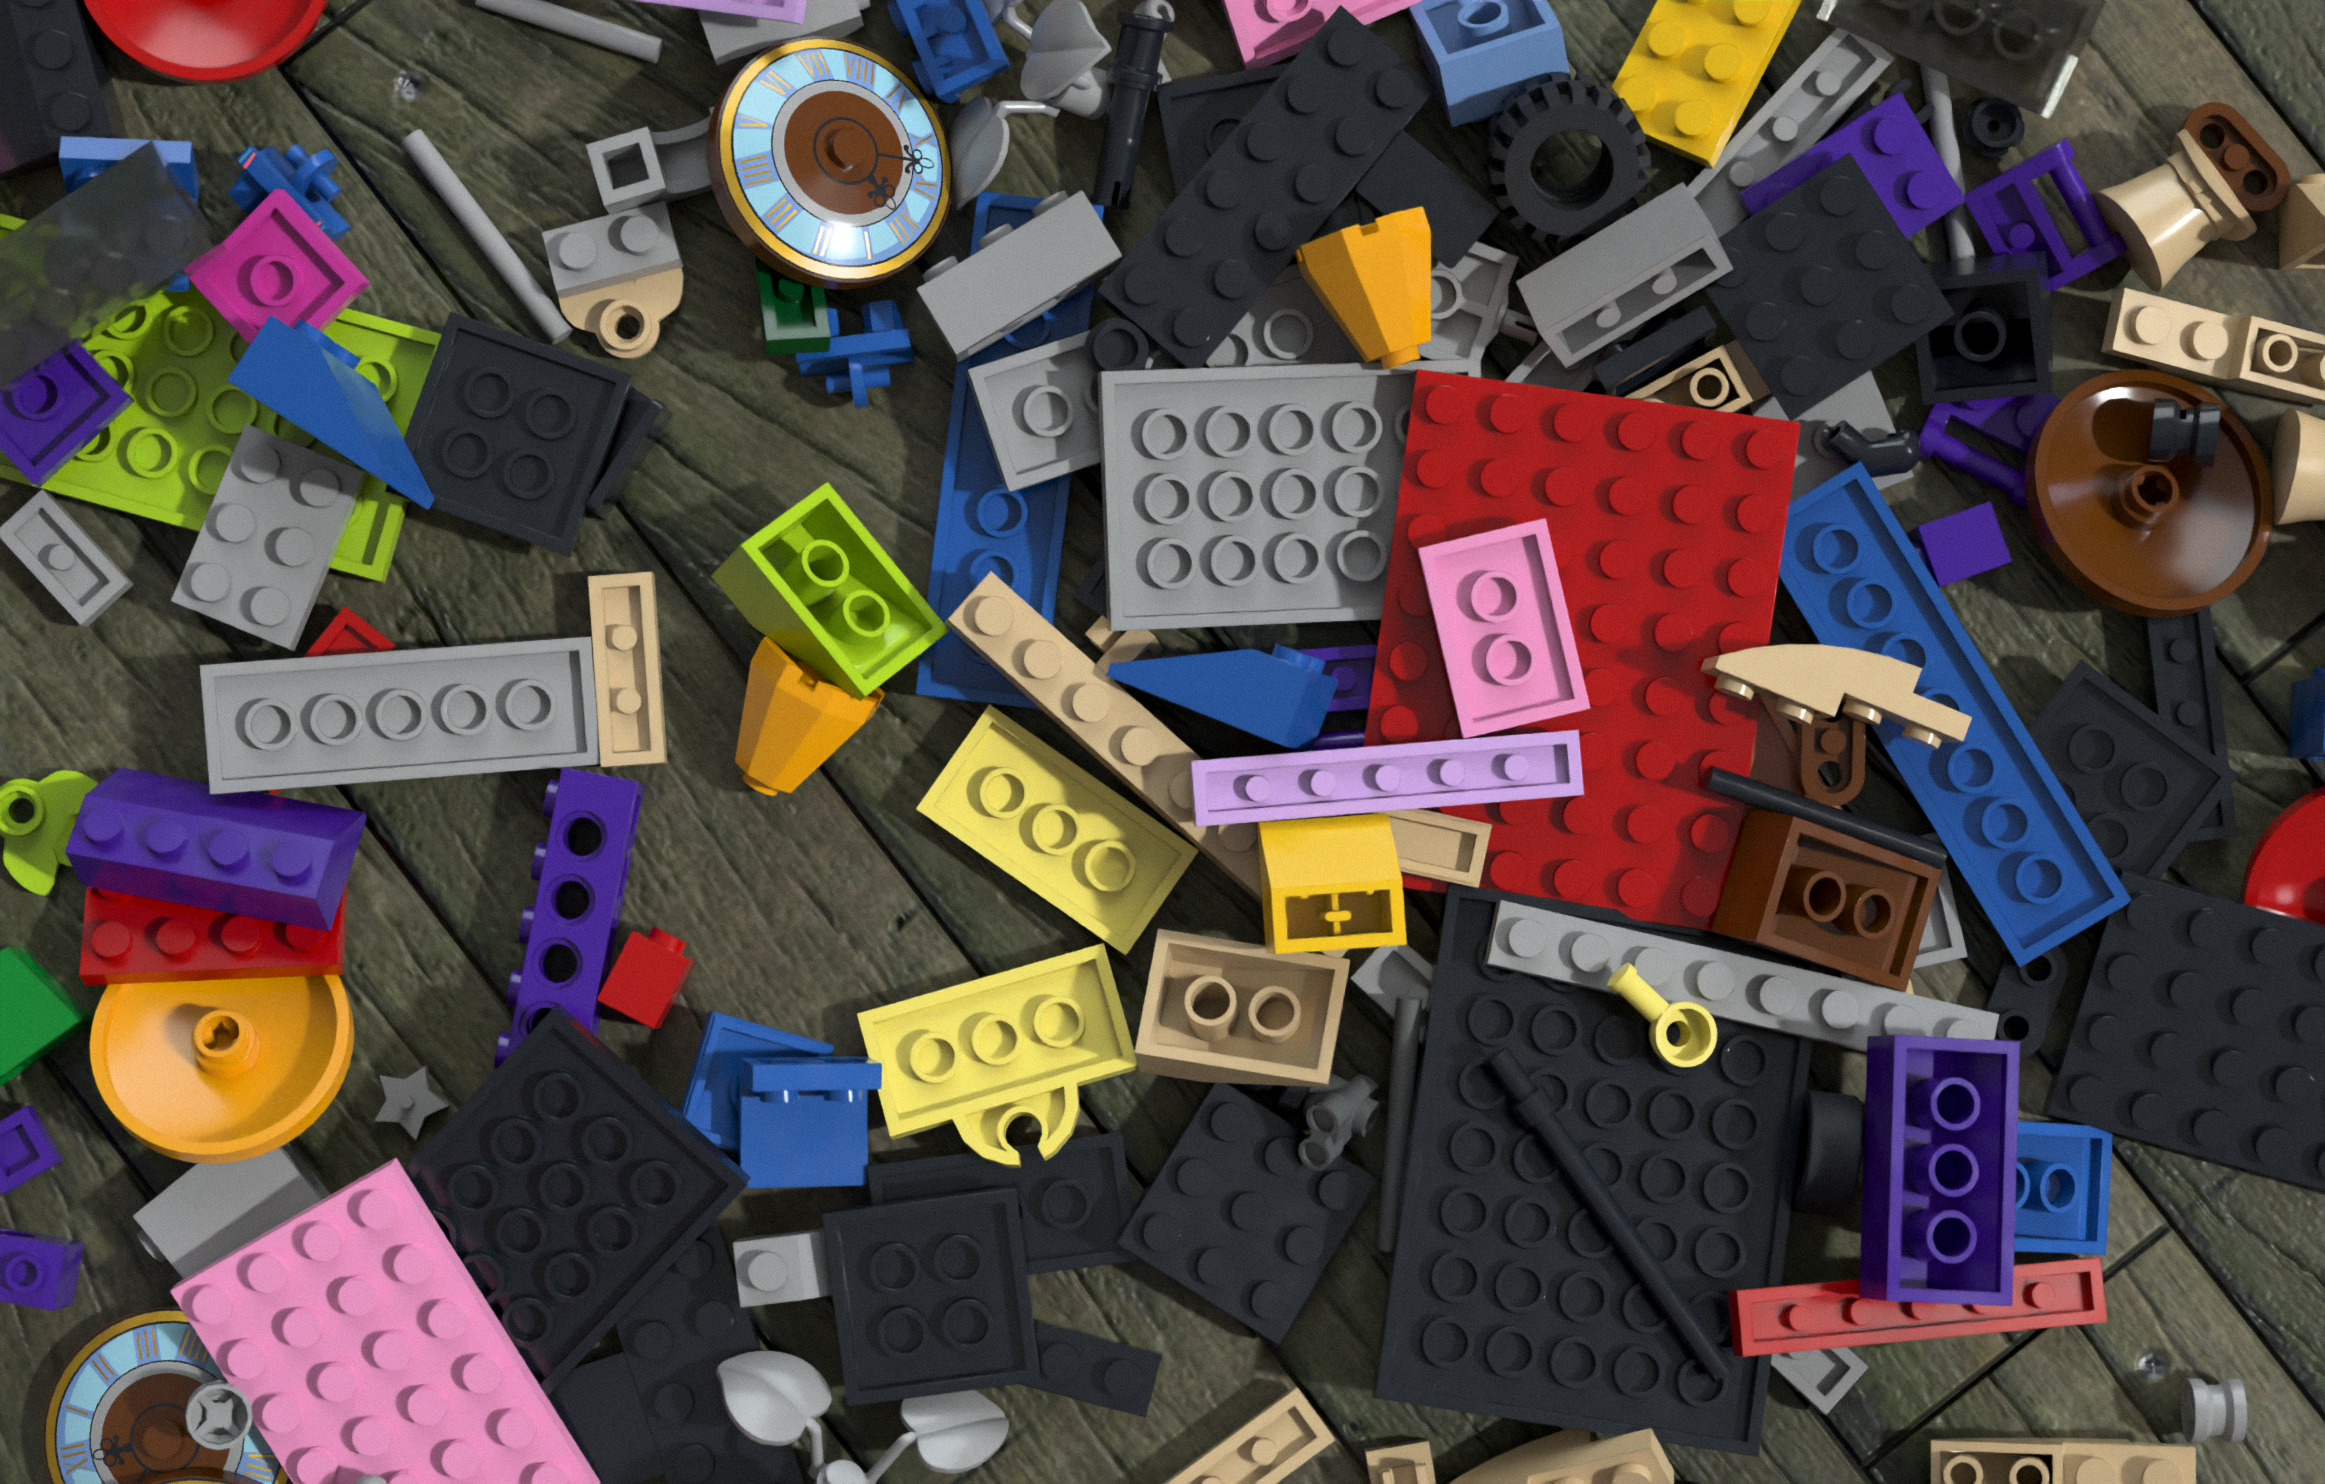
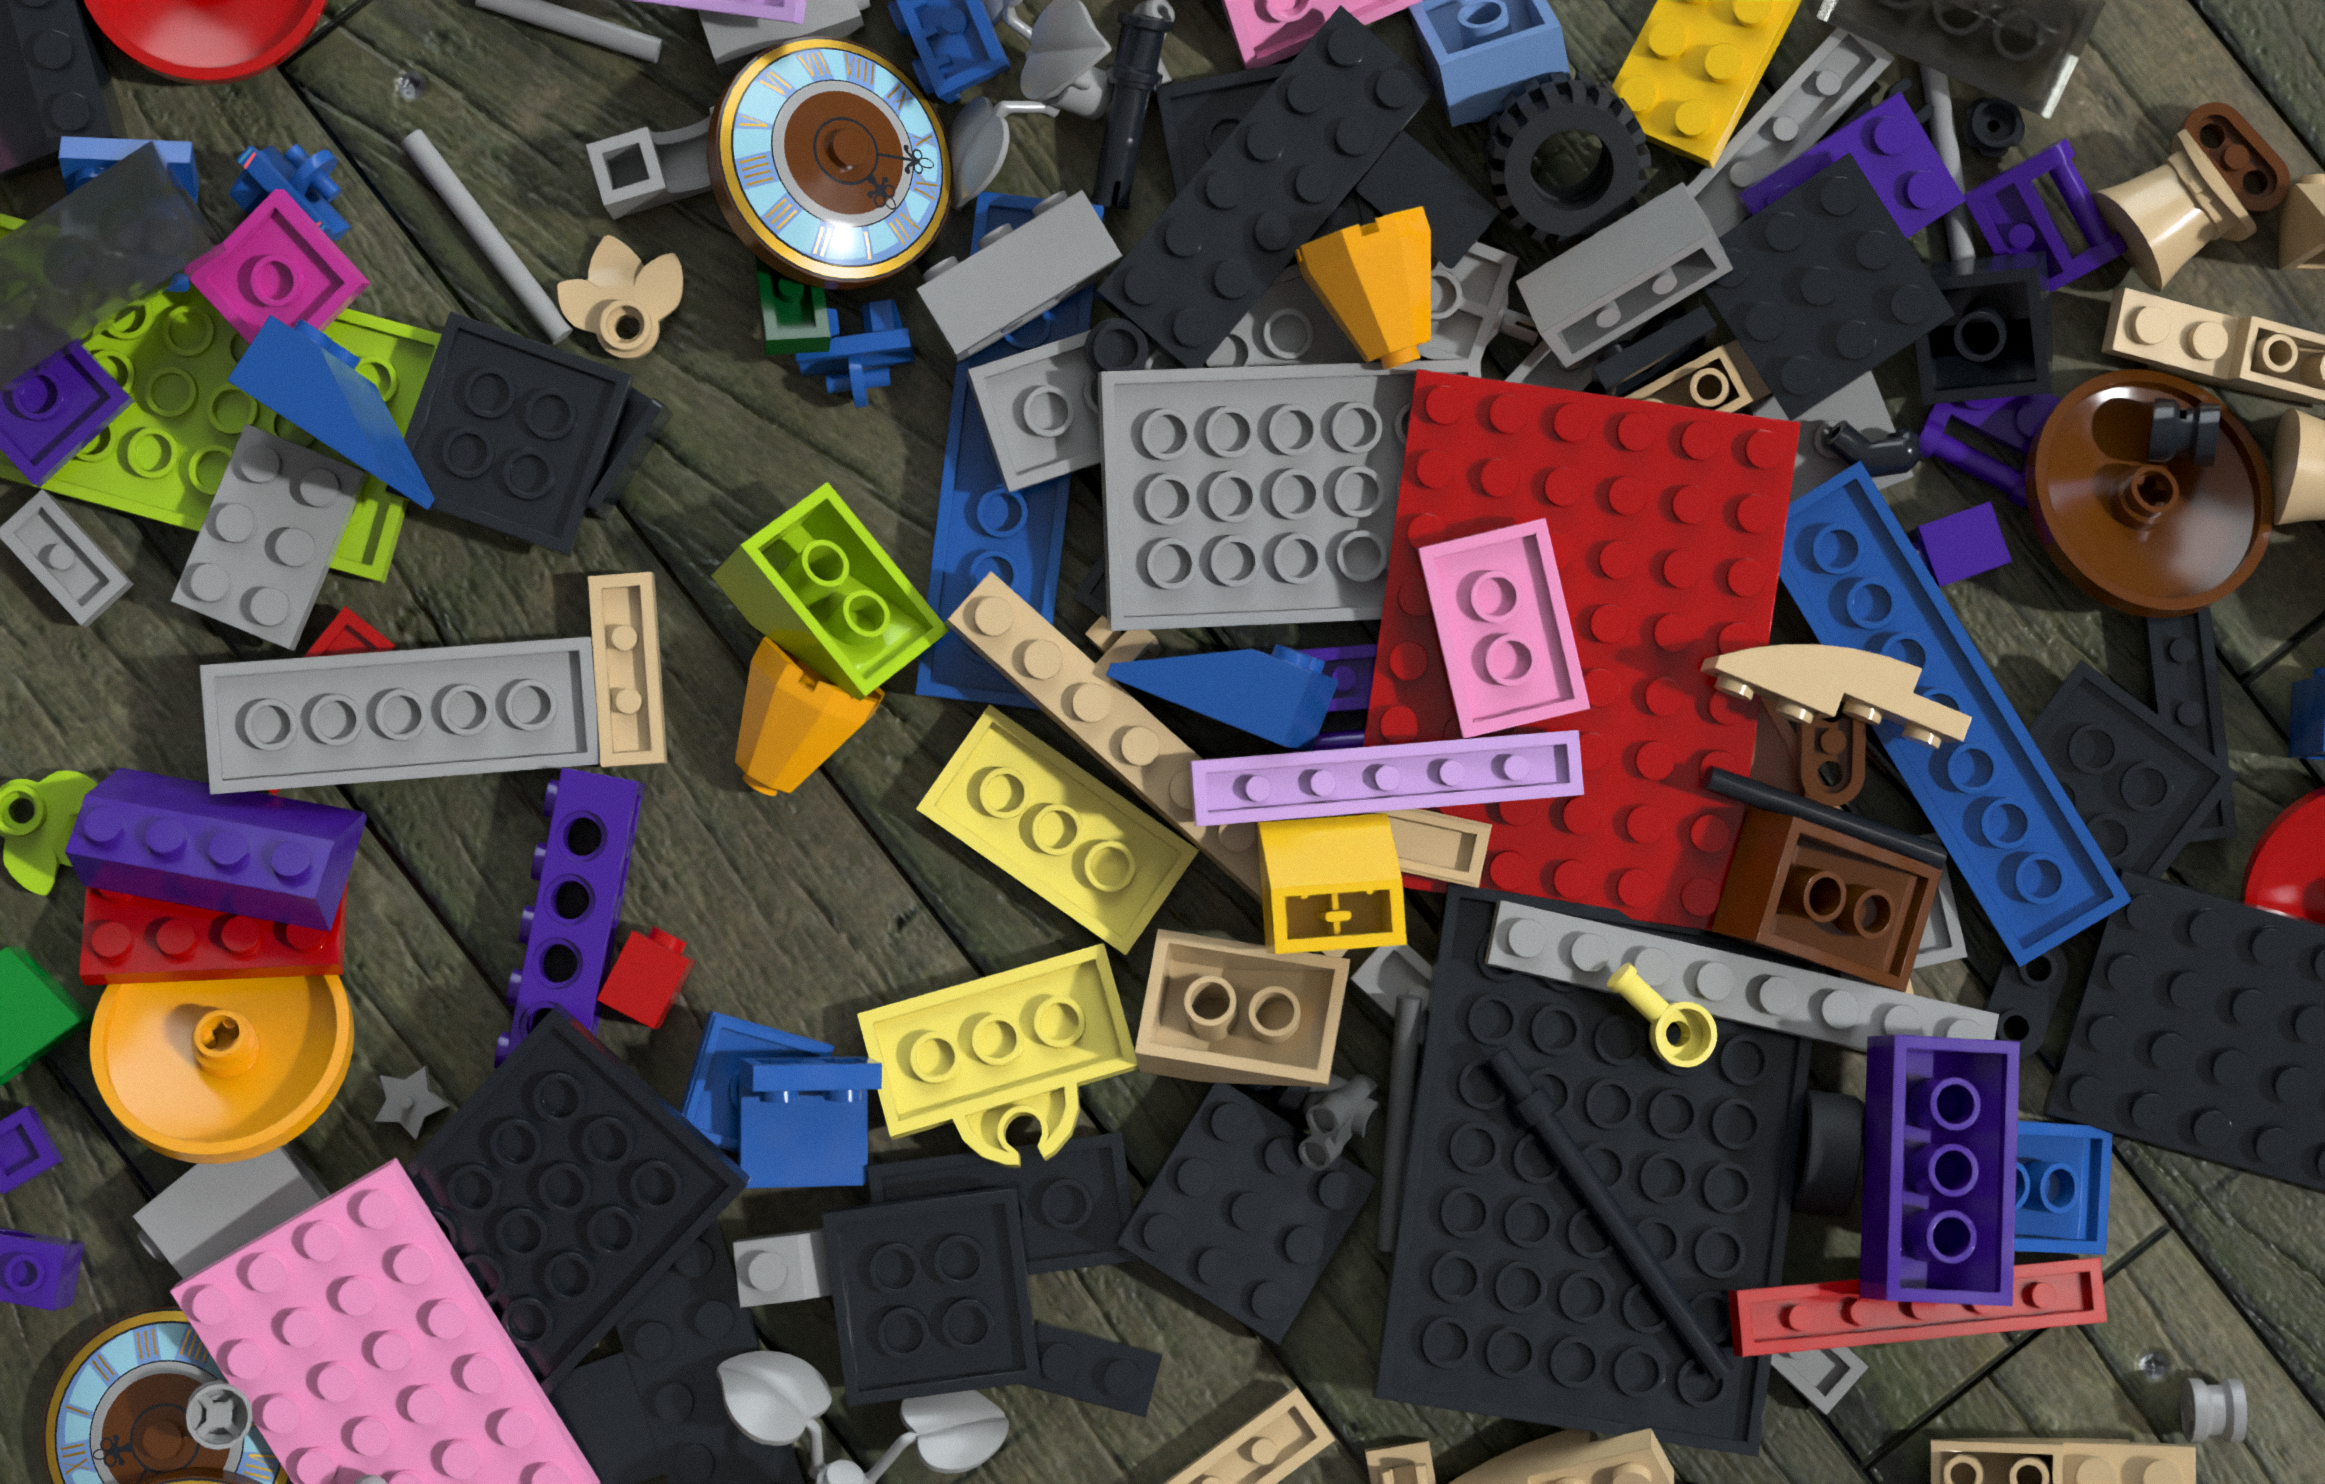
light grey plate [542,200,683,299] -> none

